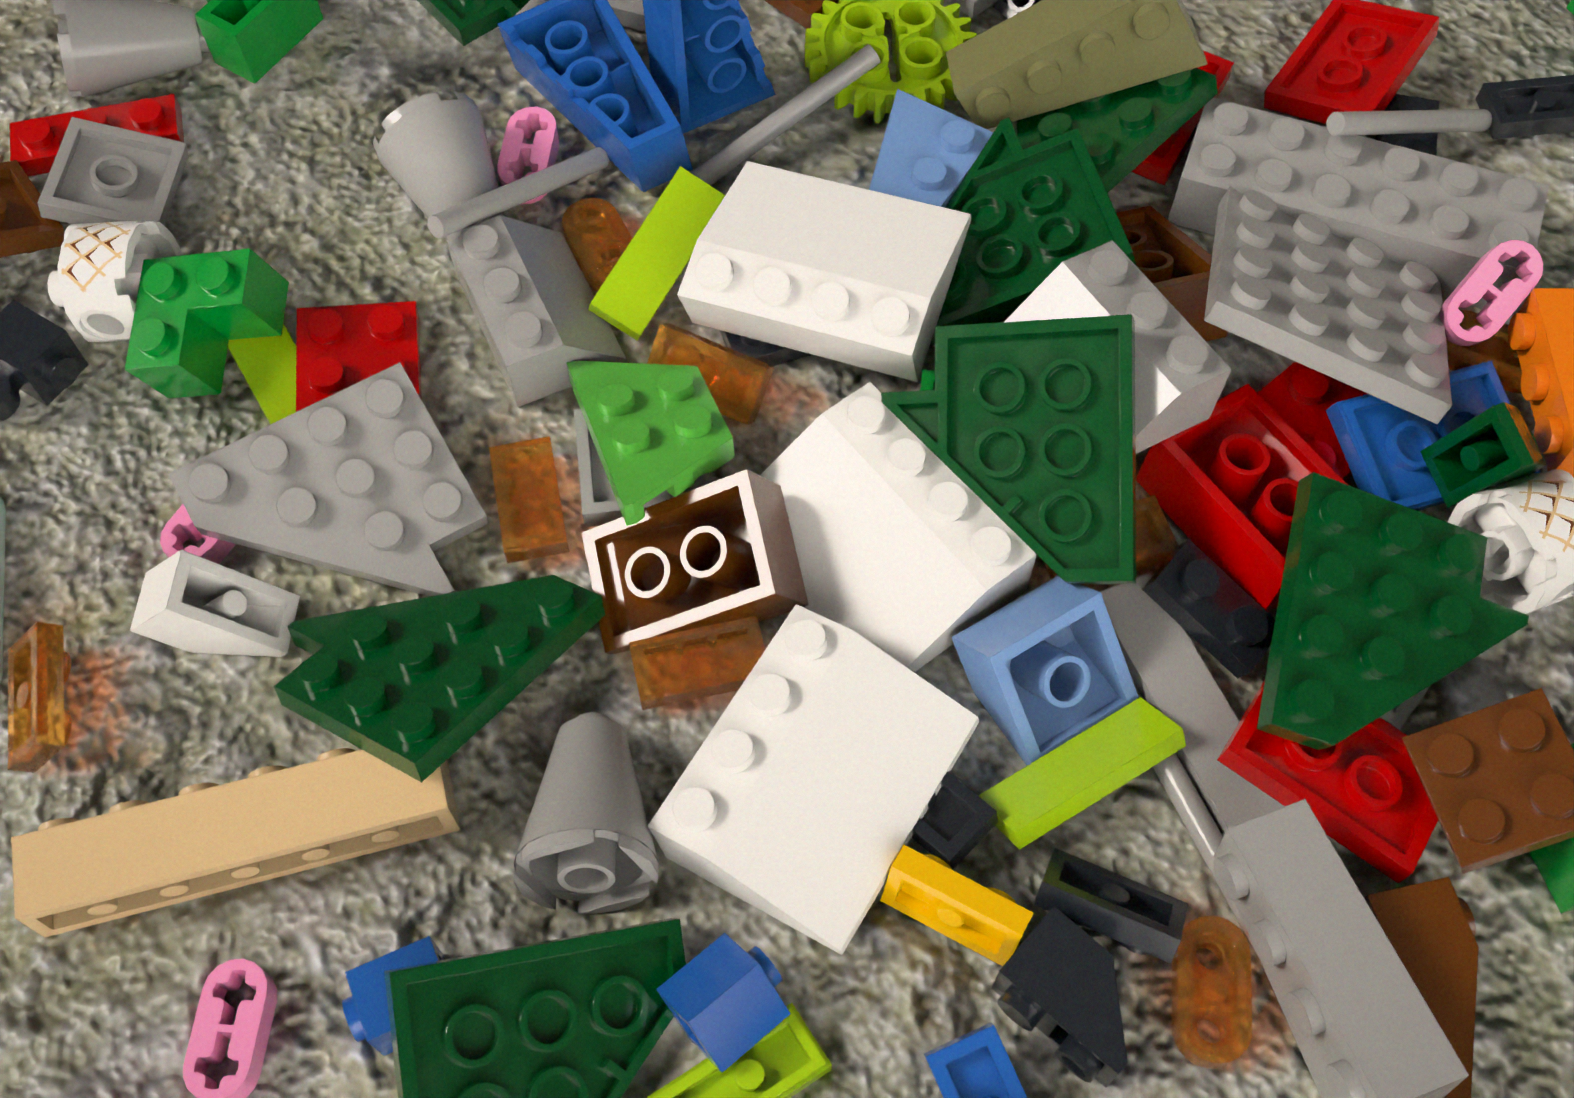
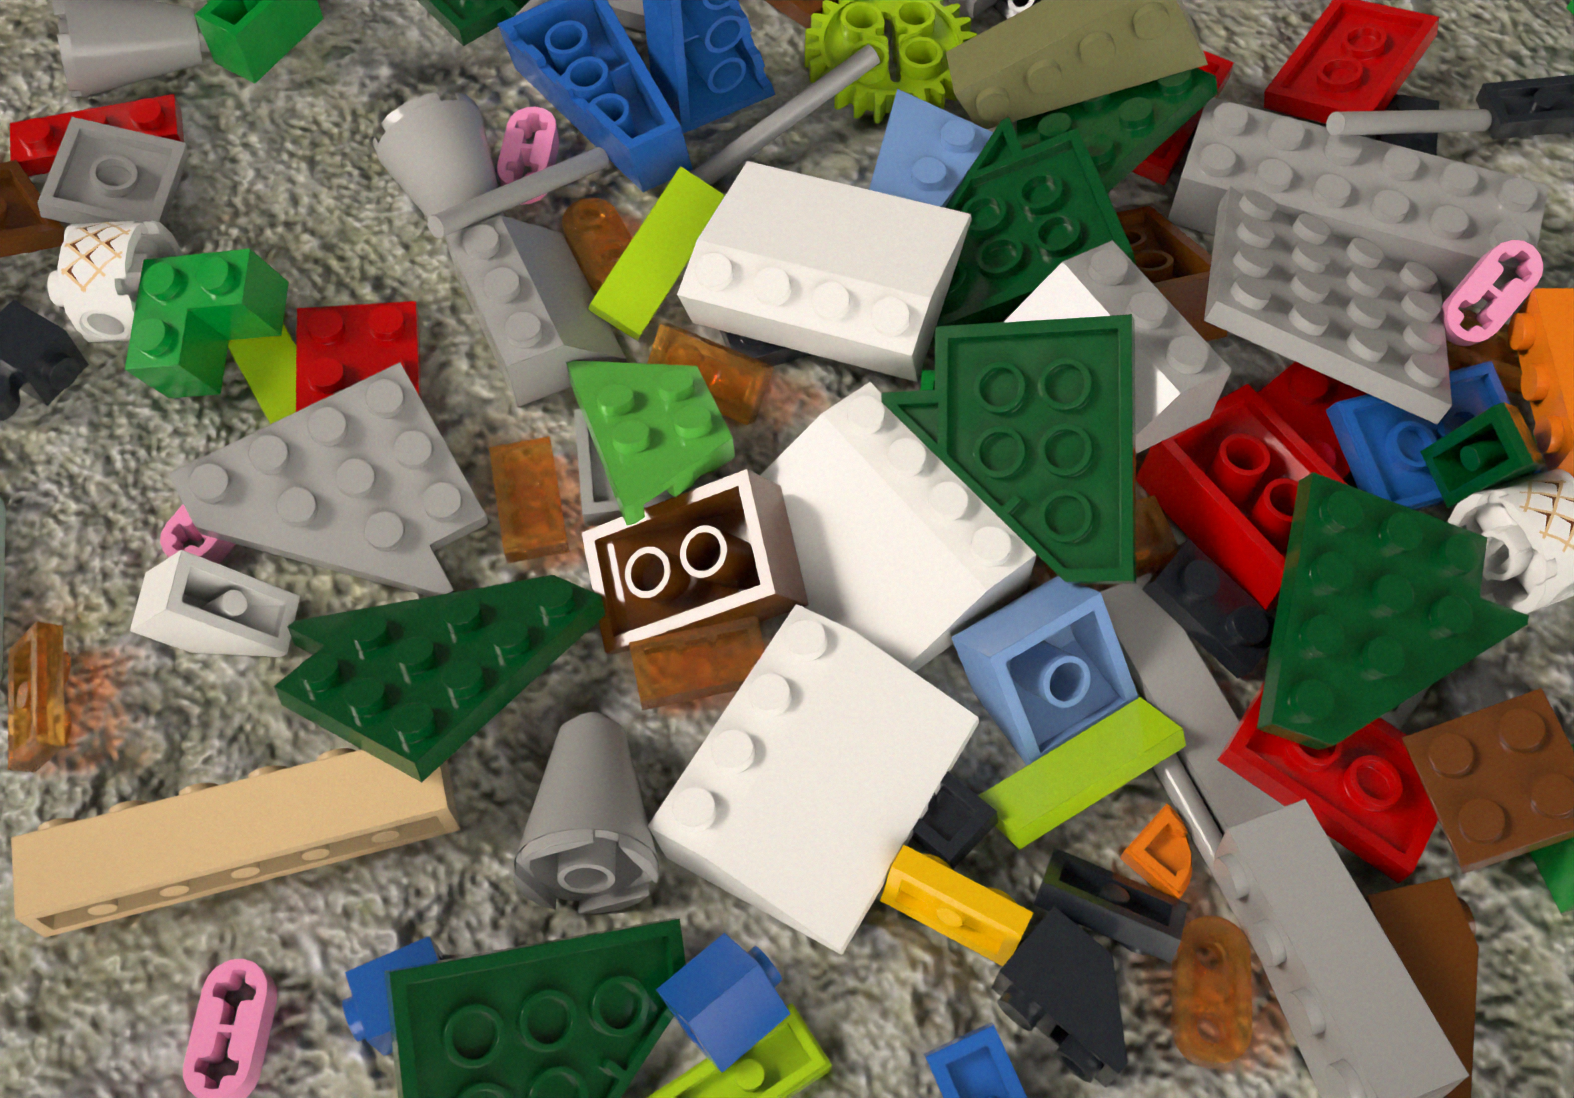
none -> orange tile [1120,804,1192,899]

